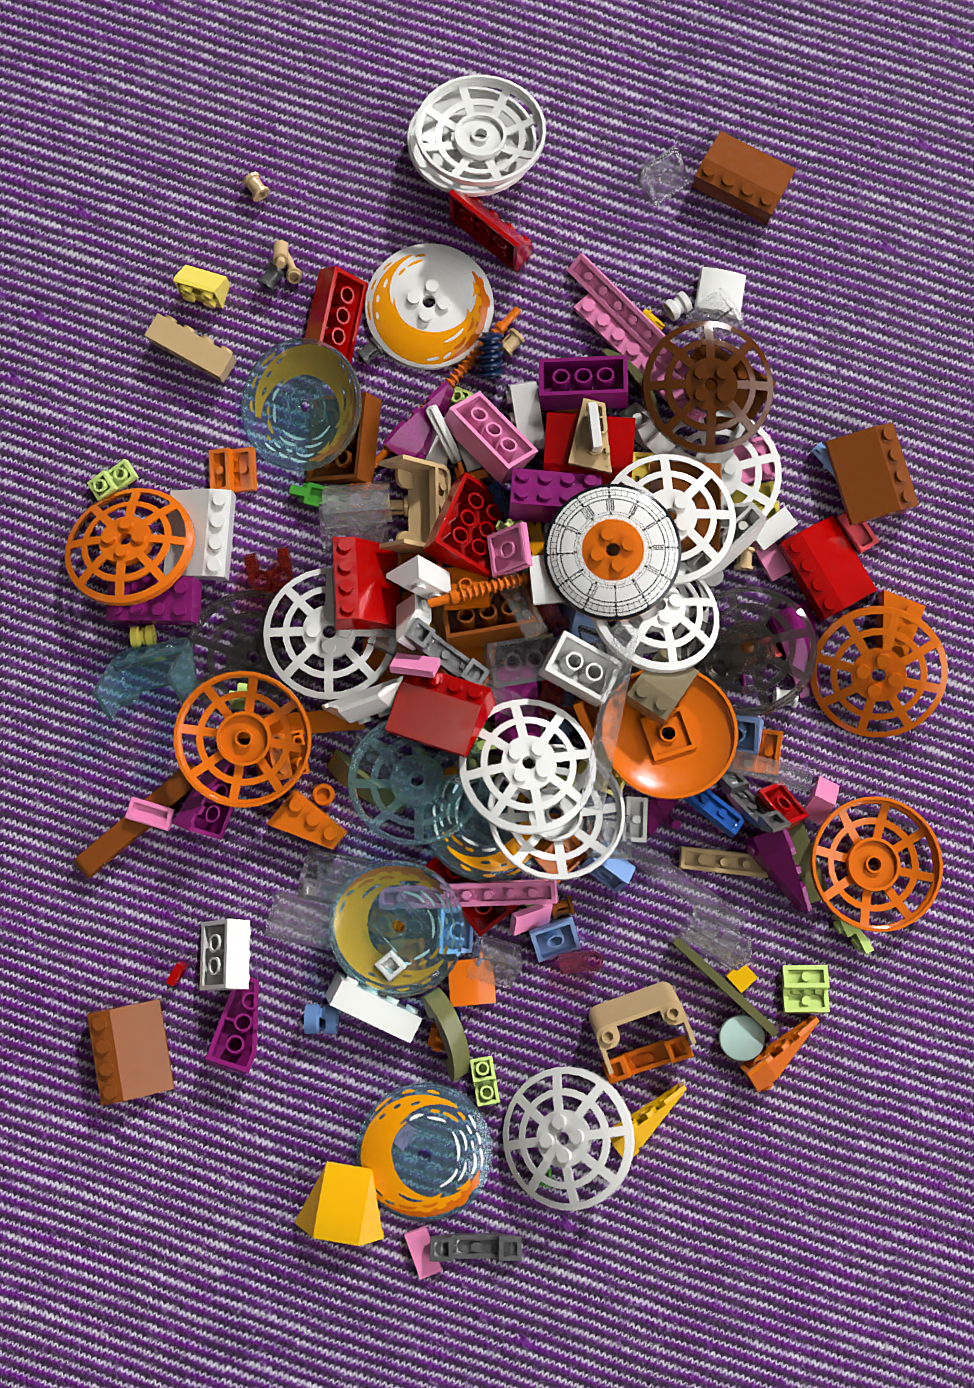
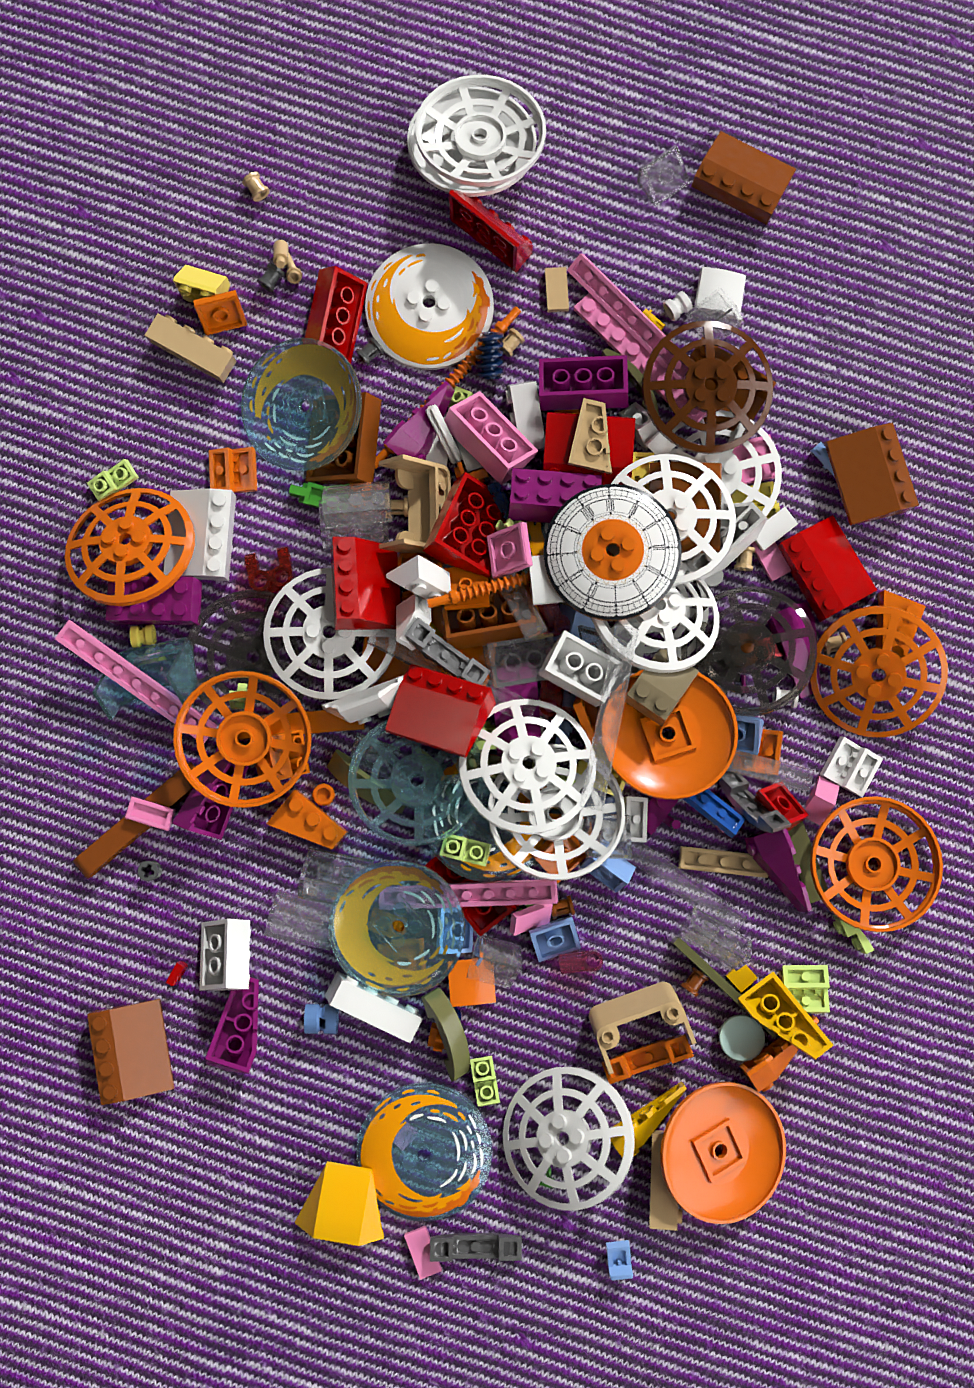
white tile [374,948,407,982] -> none
bright pink tile [390,653,441,678] -> none
white tile [587,402,602,452] -> none
coral tile [836,512,879,554] -> none
none -> bright pink plate [55,620,217,743]
none -> dark grey bush [137,861,162,881]
none -> orange plate [193,290,247,336]
none -> yellowish green slope [440,833,492,867]
none -> tan tile [545,267,569,312]
none -> light blue bracket [606,1240,633,1280]
none -> tan brick [649,1130,682,1231]
none -> orange dish [660,1082,786,1224]
none -> dark orange bush [680,967,710,997]
none -> yellow wedge [738,971,834,1060]
none -> white slope [819,736,883,798]
none -> tan bush [822,632,848,655]

